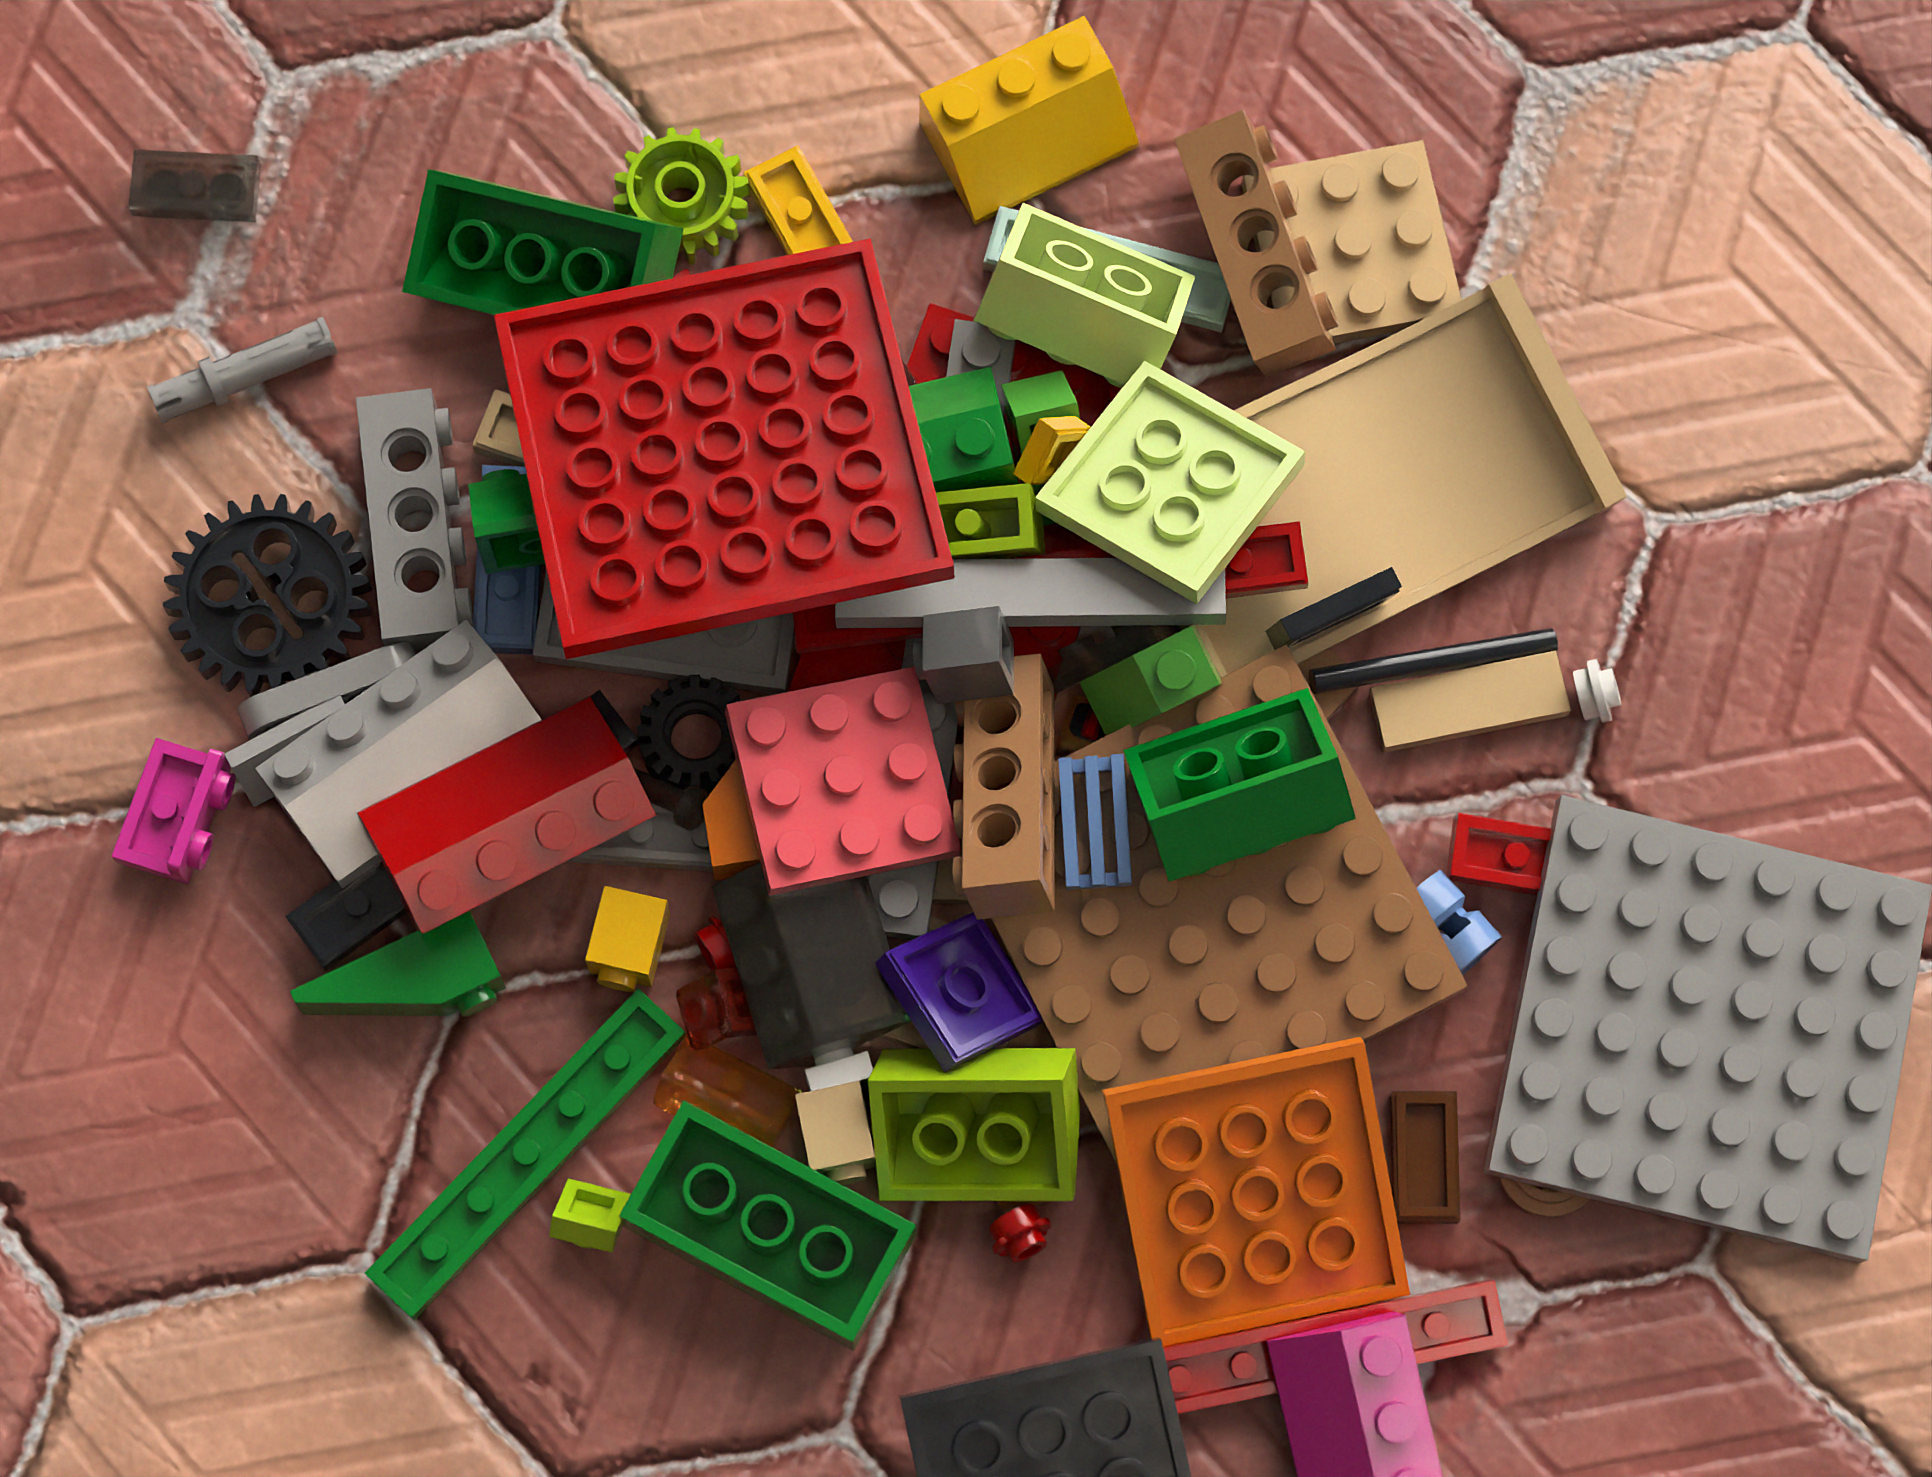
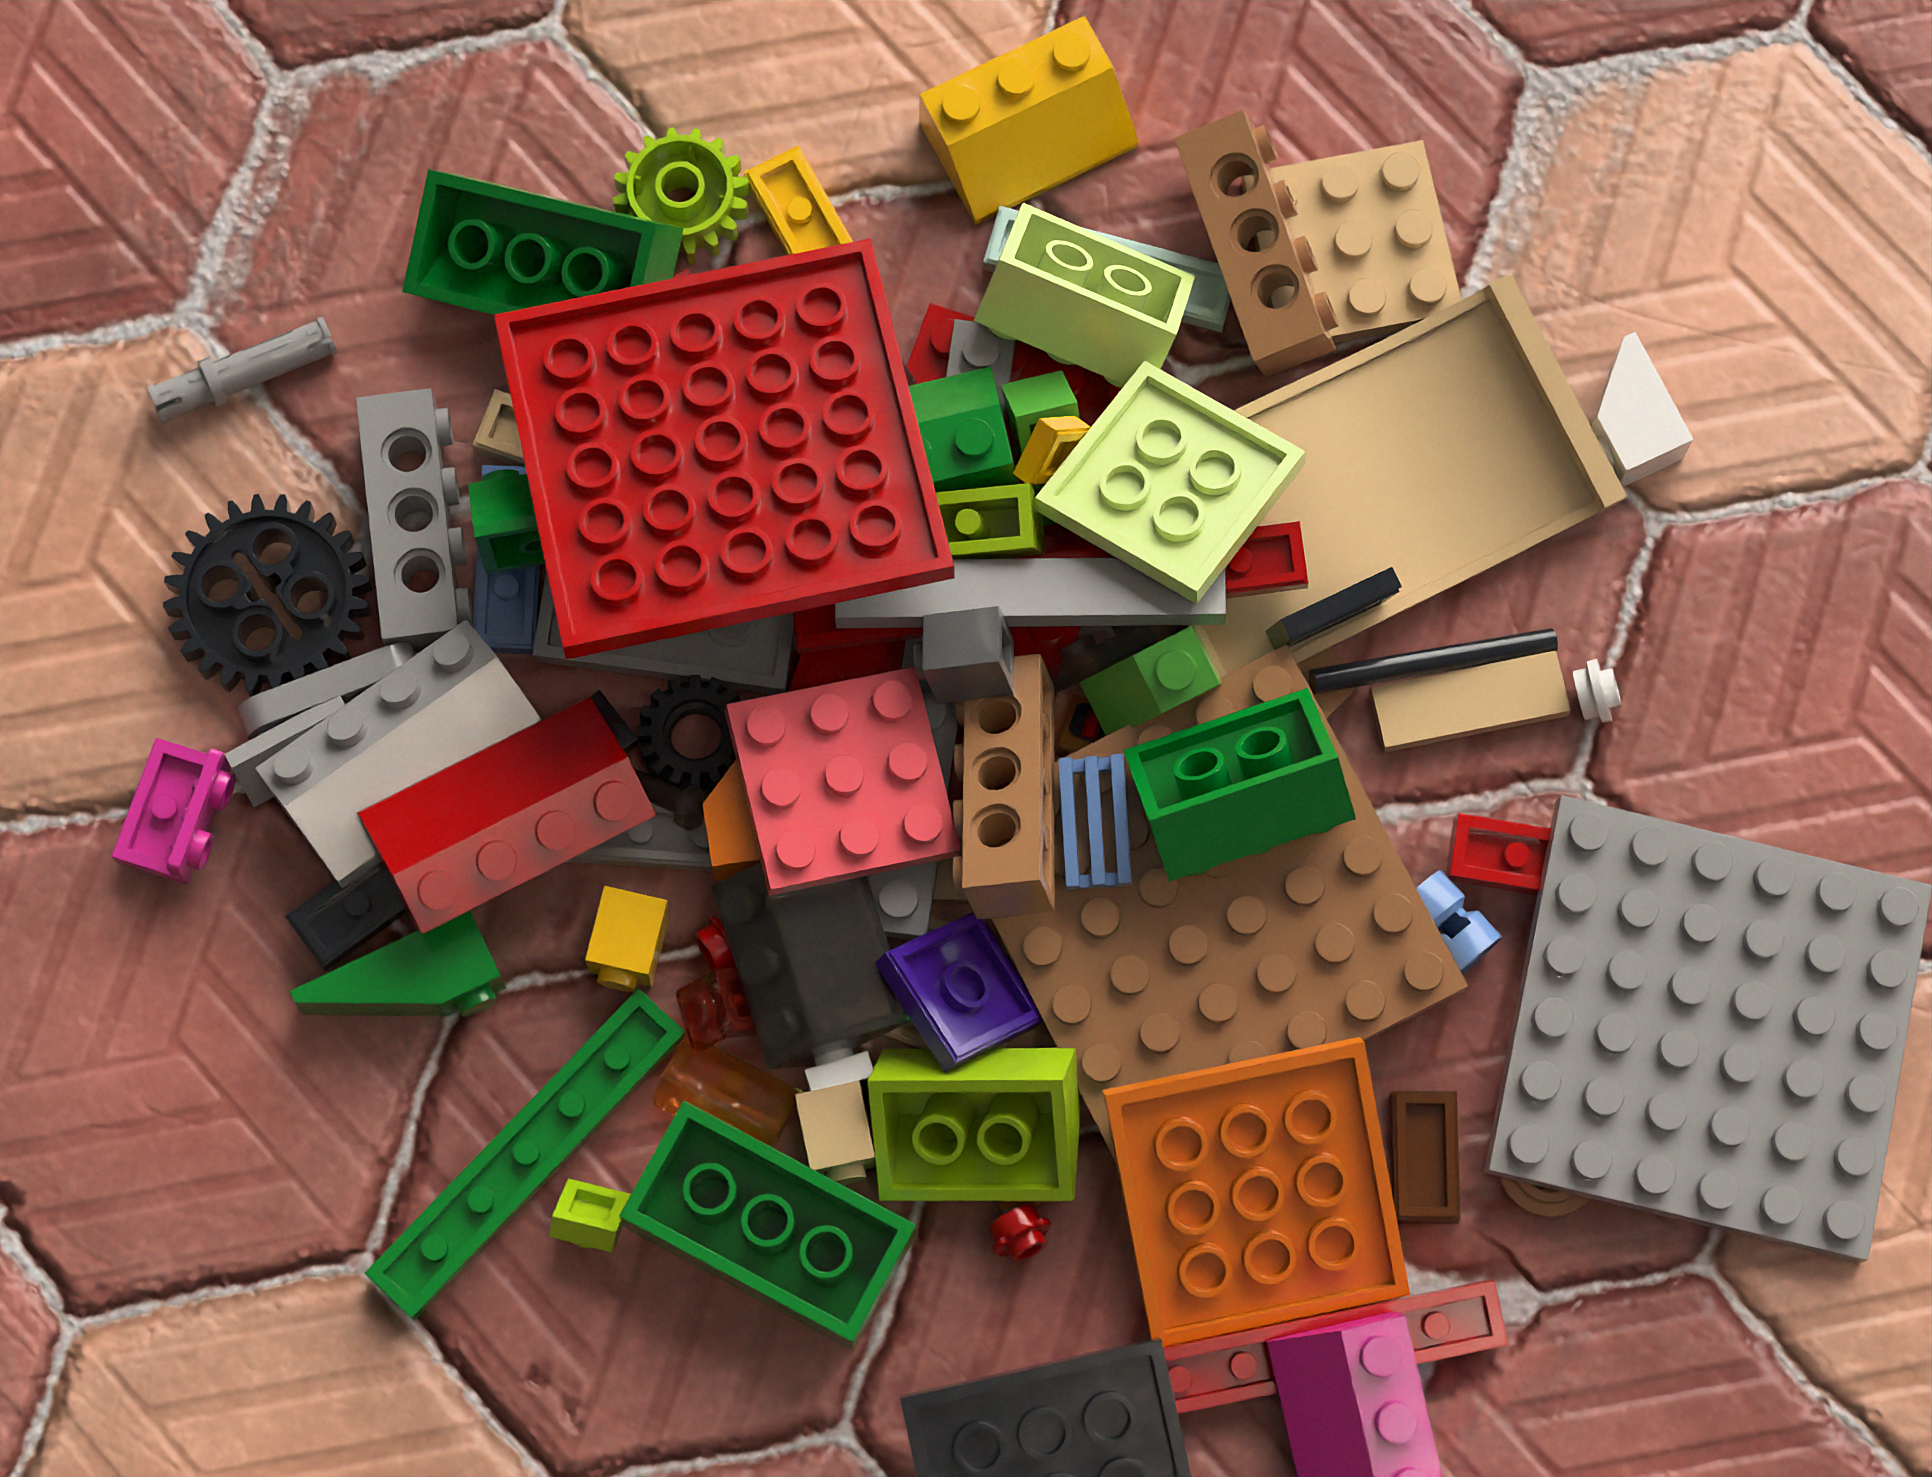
clear smoke plate [128,149,261,222] -> none
none -> white slope [1591,332,1694,487]

